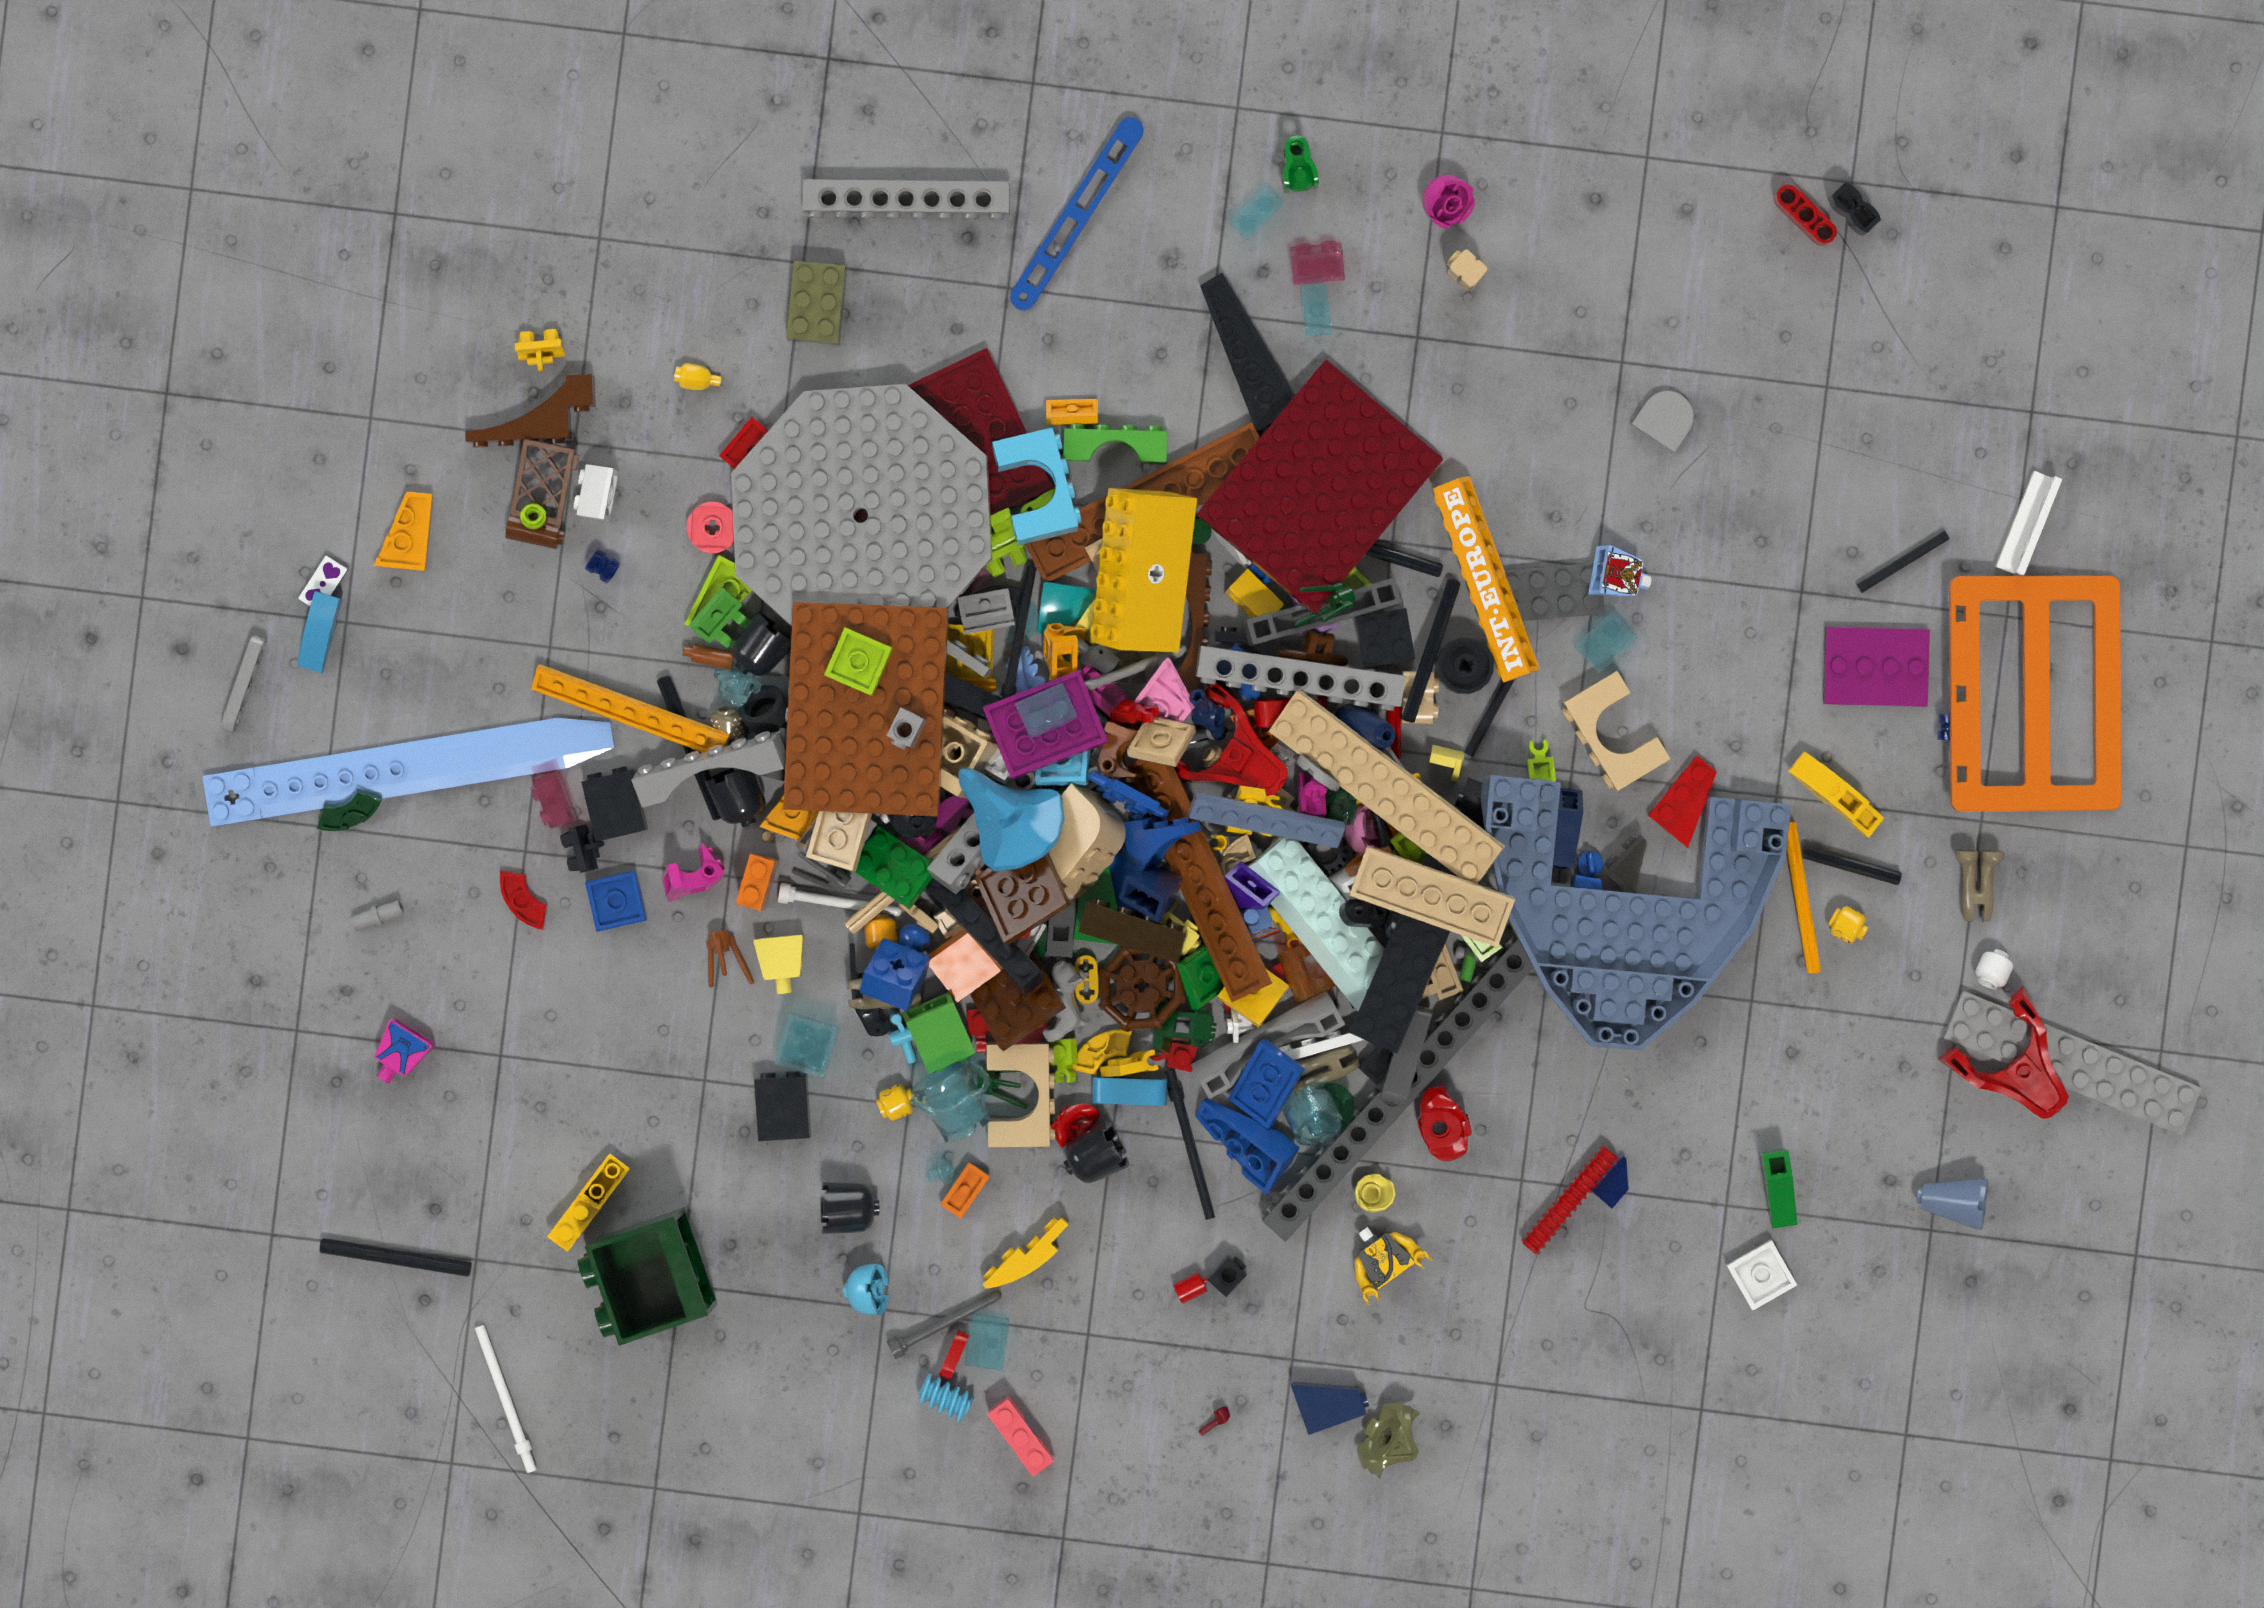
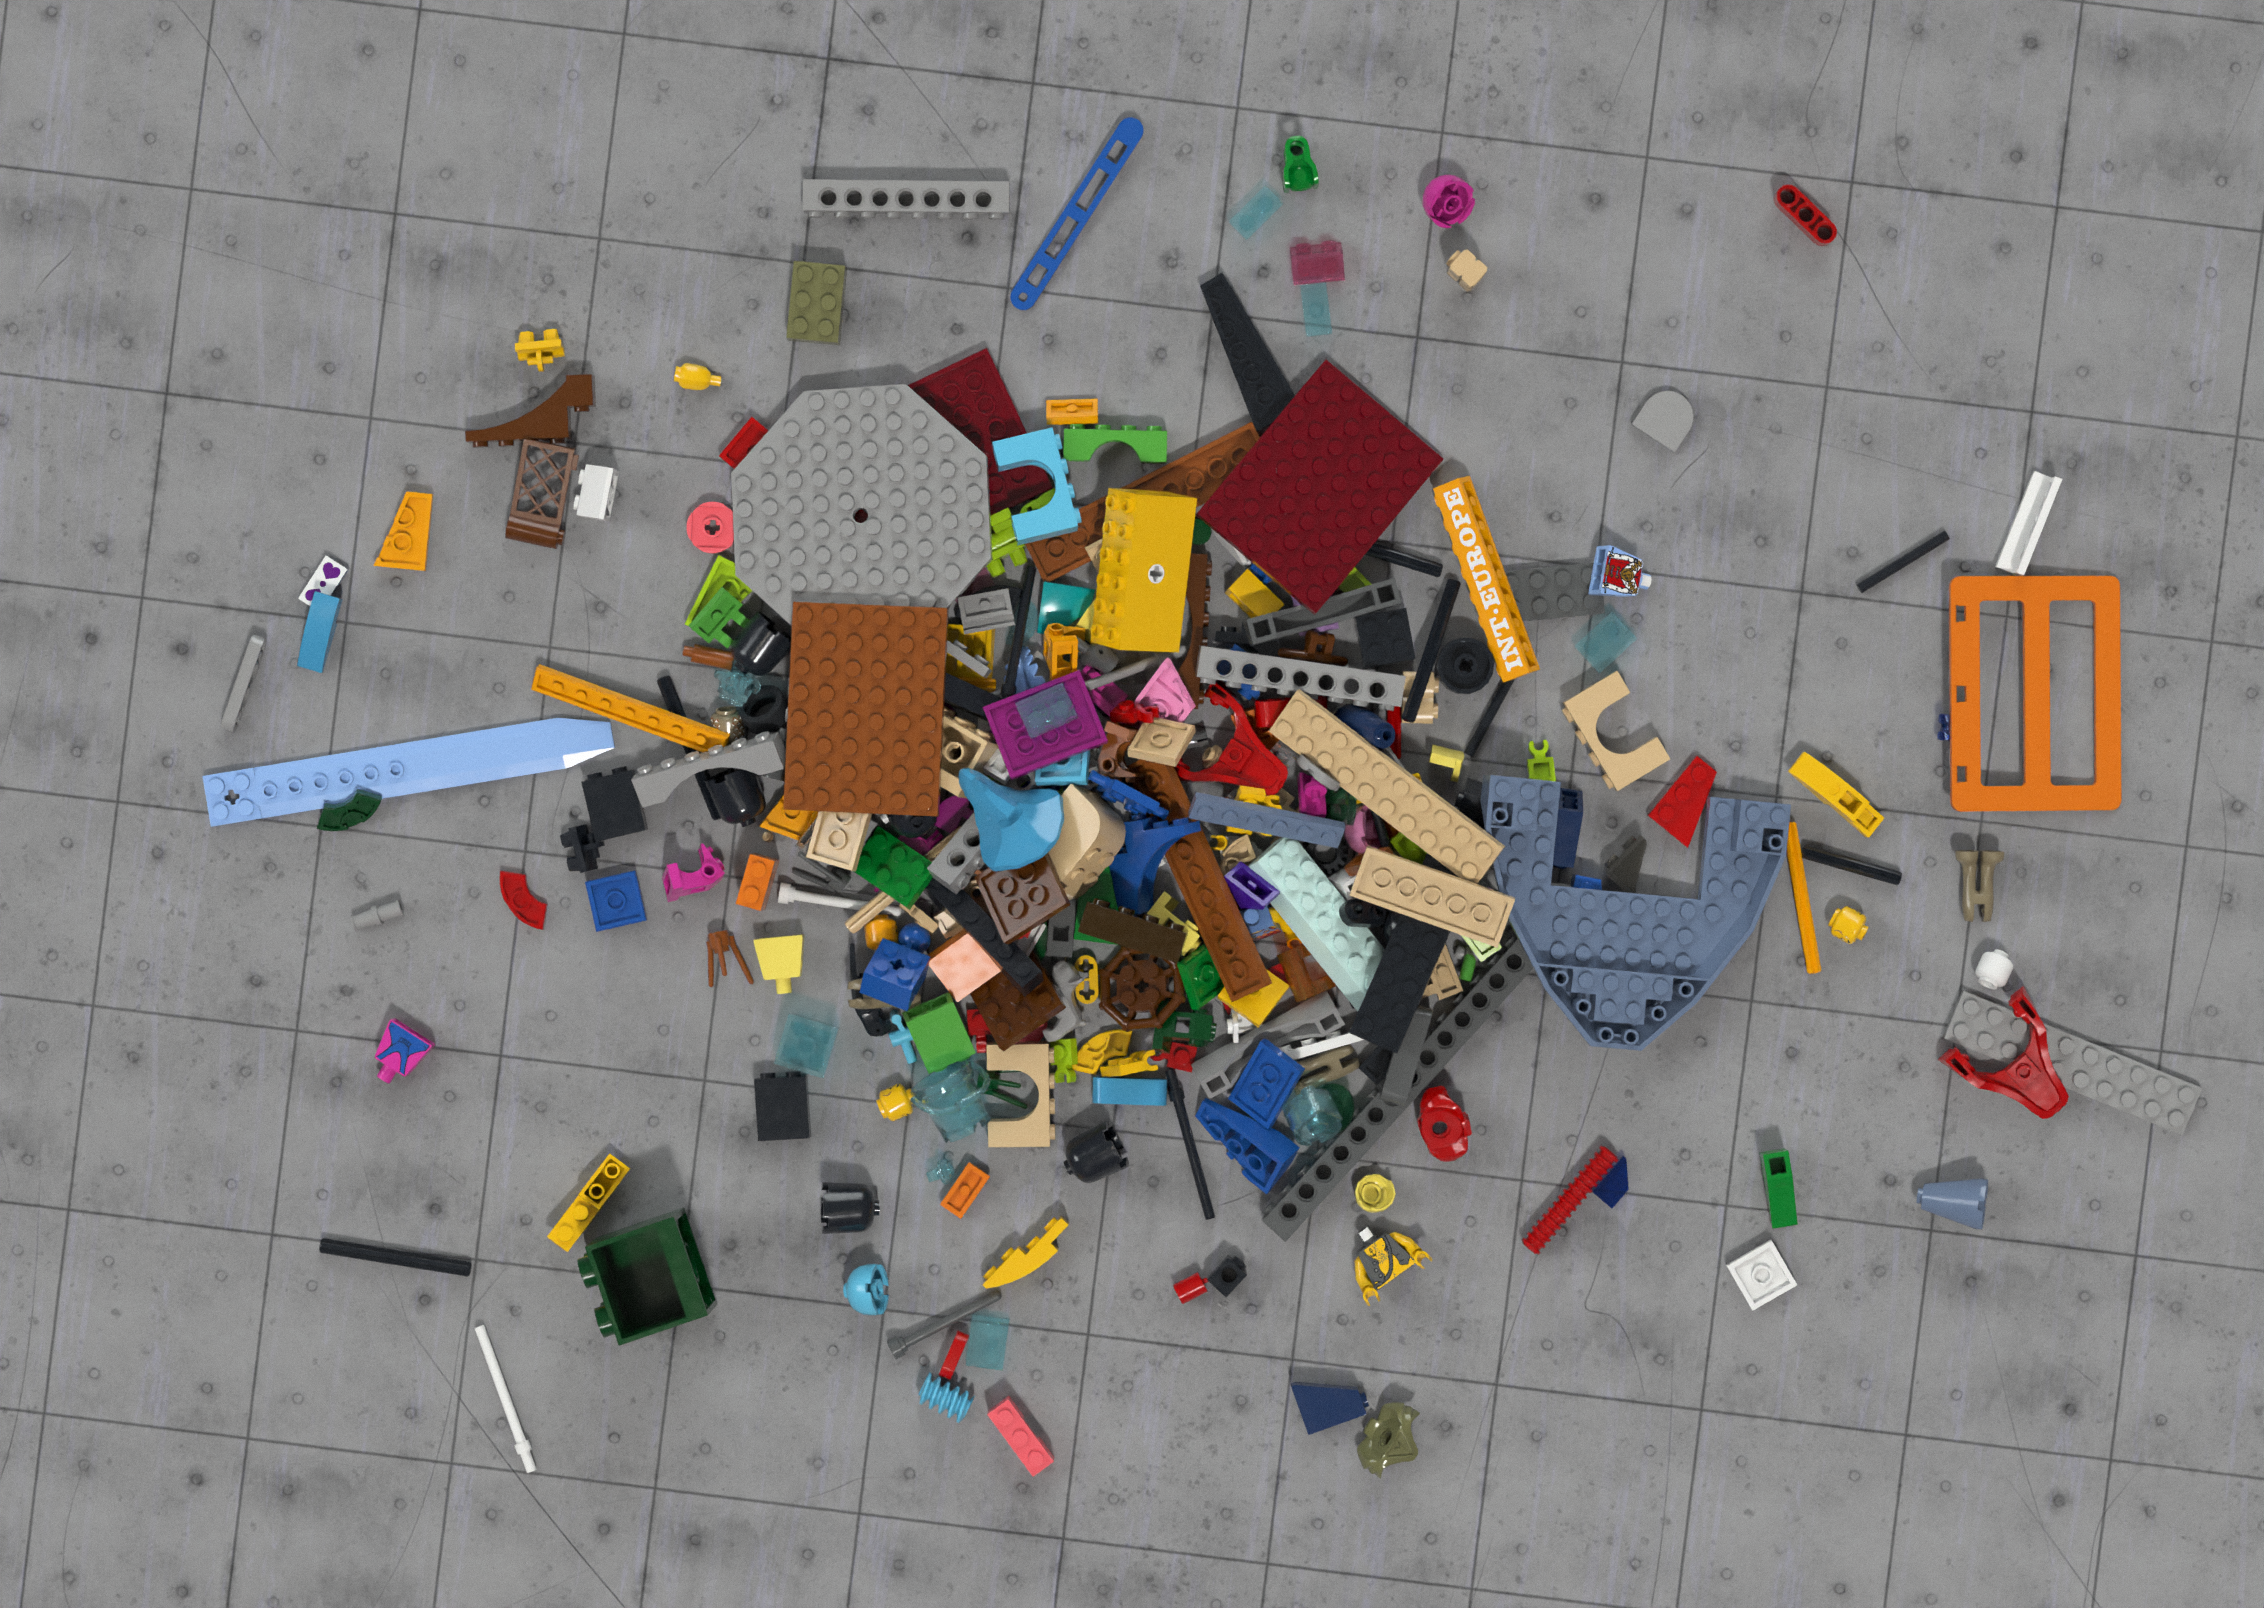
lime plate [520,503,546,529] -> none
clear pink brick [530,771,578,829] -> none
clear blue wheel [585,549,621,584] -> none
lime plate [824,627,894,696] -> none
light grey brick [887,707,927,750] -> none
red hat [1051,1104,1100,1148] -> none
dark blue slope [1119,867,1183,922] -> none
dark blue pin [1189,689,1227,740] -> none
dark red hand [1199,1406,1230,1436] -> none
dark green plant [1294,583,1356,627] -> none
blue tile [1577,851,1603,877] -> none
magenta plate [1823,627,1930,707] -> none
black brick [1828,183,1881,236] -> none

